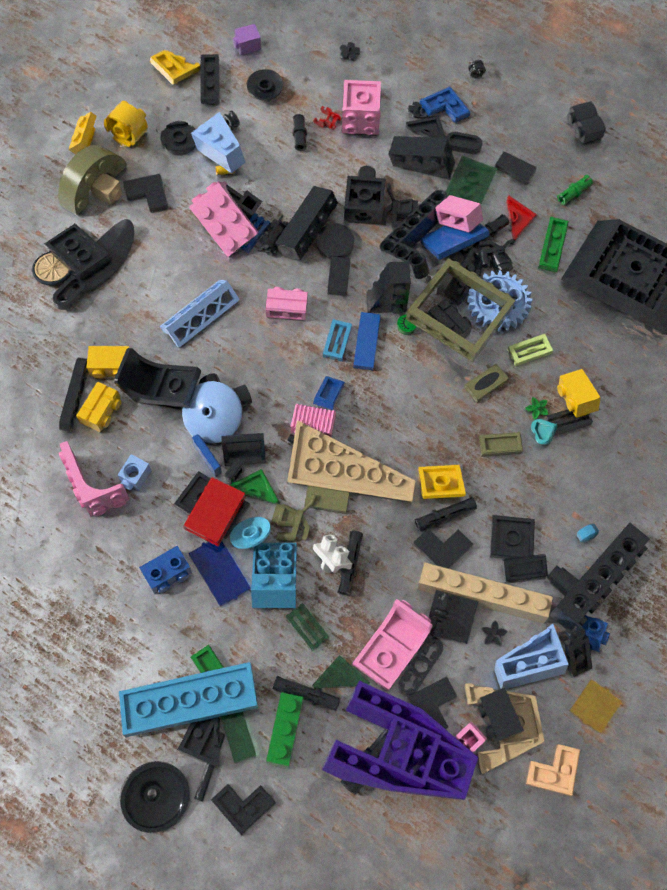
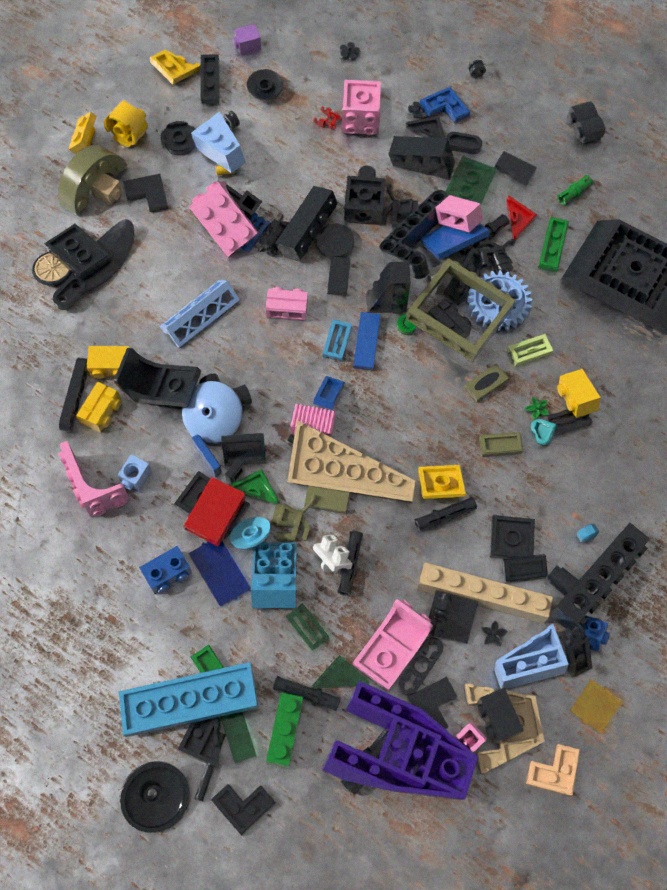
black pin [292,114,307,151] -> none
black tile [413,528,473,569] -> none

